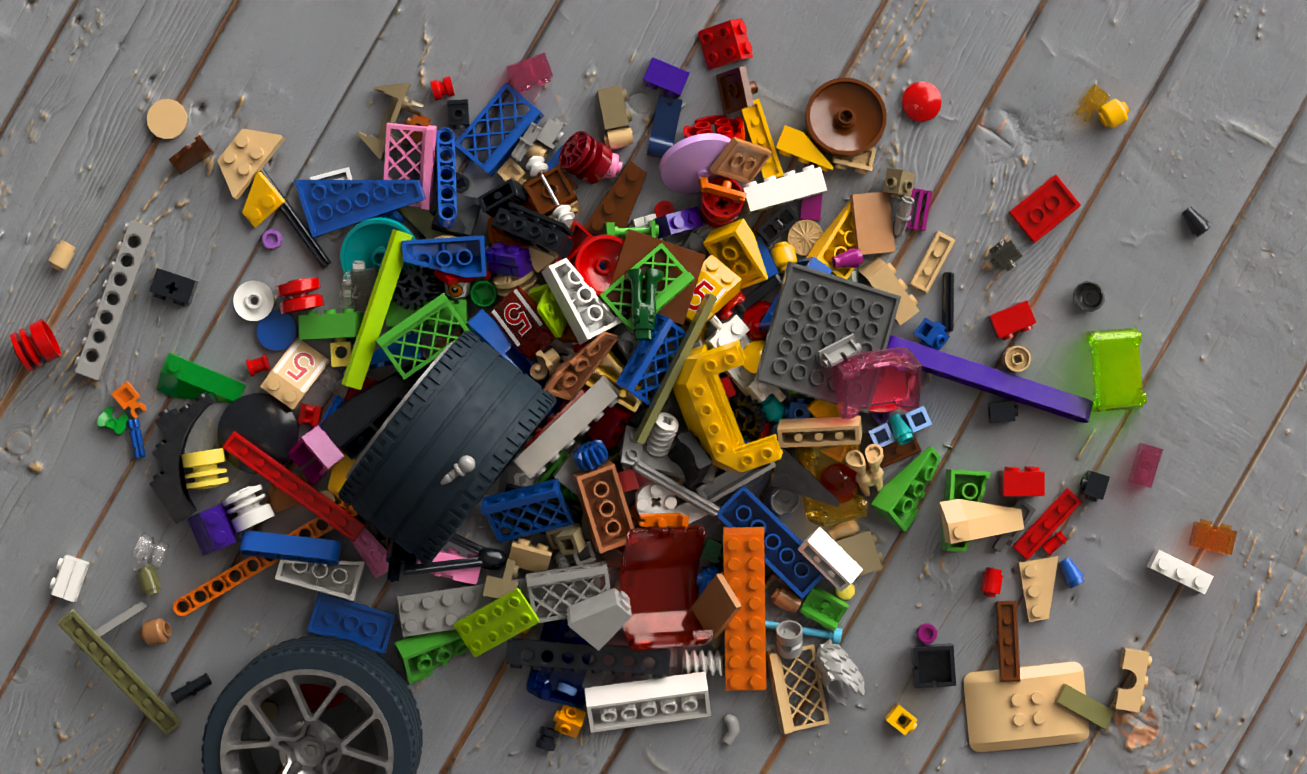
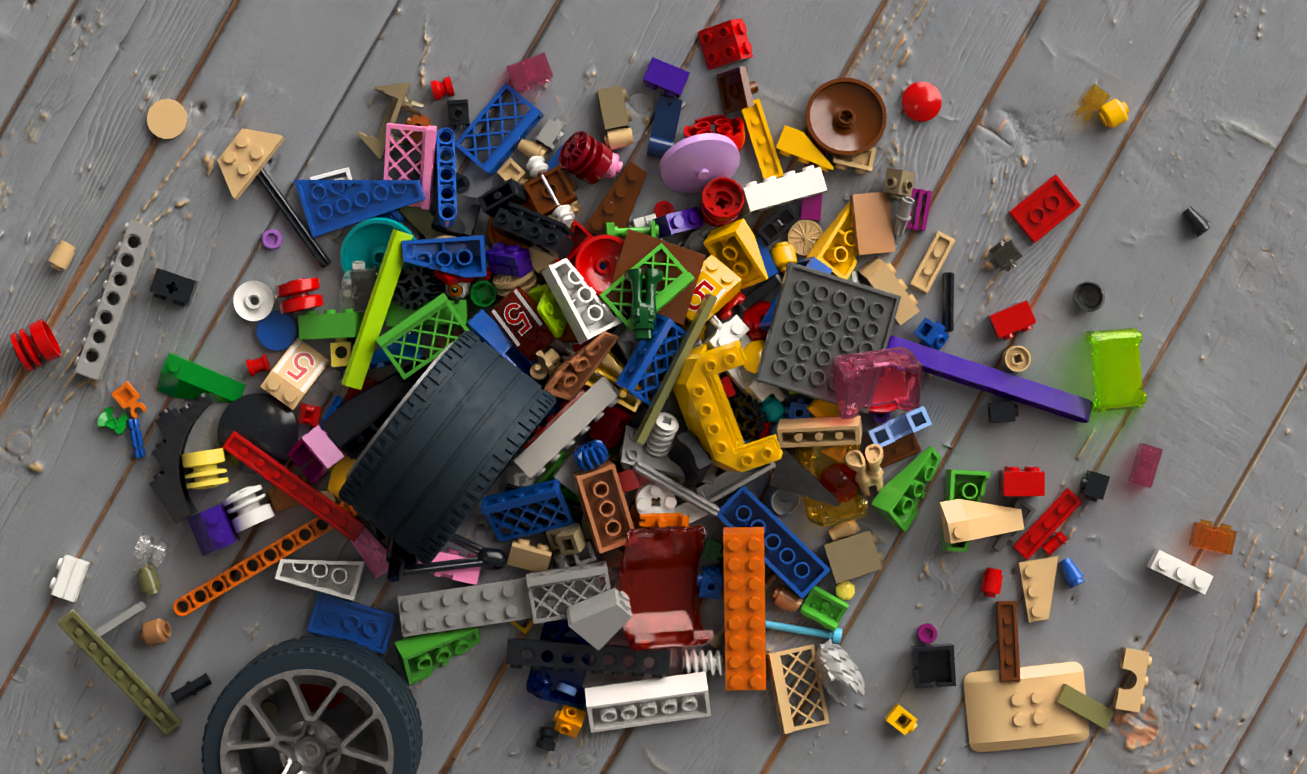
reddish brown slope [169,135,215,175] -> none
blue beam [240,531,342,565] -> none
yellow wing [242,172,286,228] -> none
light grey bar [441,455,475,485] -> none
lime bracket [453,588,540,657] -> none
dark tan brick [483,559,520,599] -> none
light grey axle [511,122,542,161] -> none
medium nougat tile [691,573,742,640] -> none
orange piece [698,177,747,202] -> none
medium nougat tile [710,137,772,184] -> none
light grey arm [722,714,740,745] -> none
light grey wheel [776,620,803,659] -> none
white brick [798,527,863,592] -> none
light grey hinge [818,333,862,368] -> none
magenta cone [831,248,863,269] -> none
teal cone [888,414,914,445] -> none

